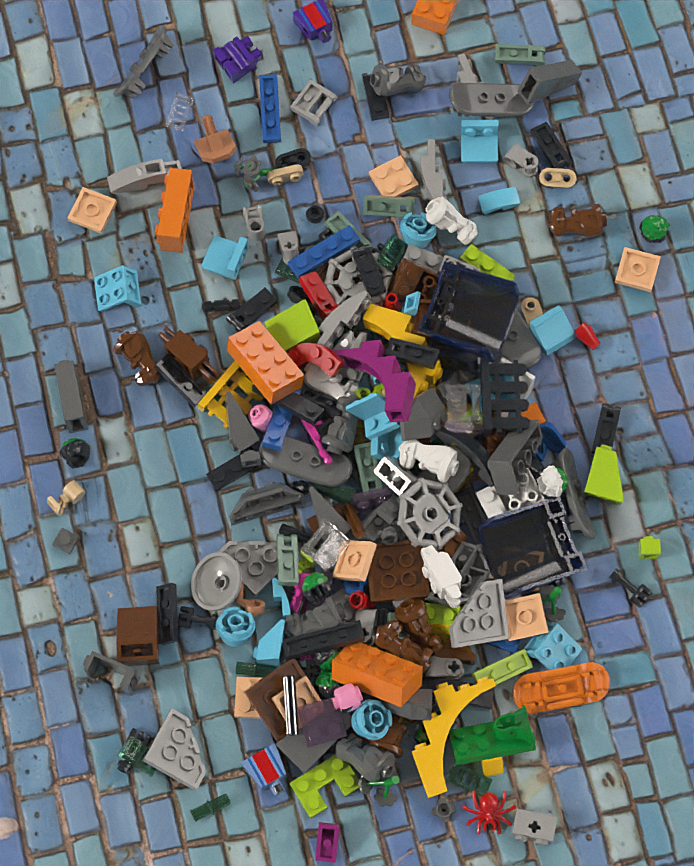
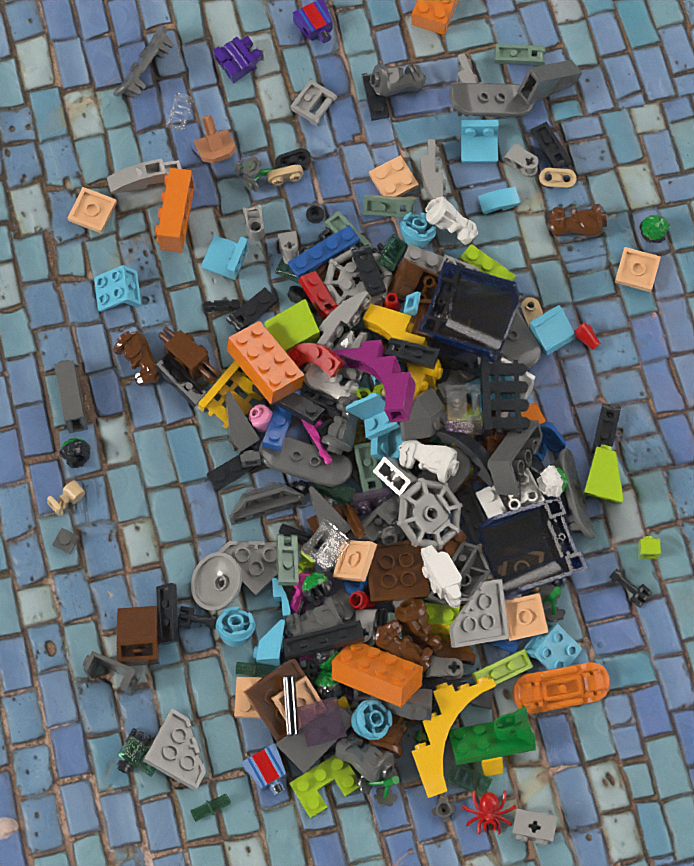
nougat plate [235,582,265,617] -> none
blue plate [259,74,281,143] -> none
magenta slope [315,822,340,863] -> none
bright pink head [331,683,363,713] -> none

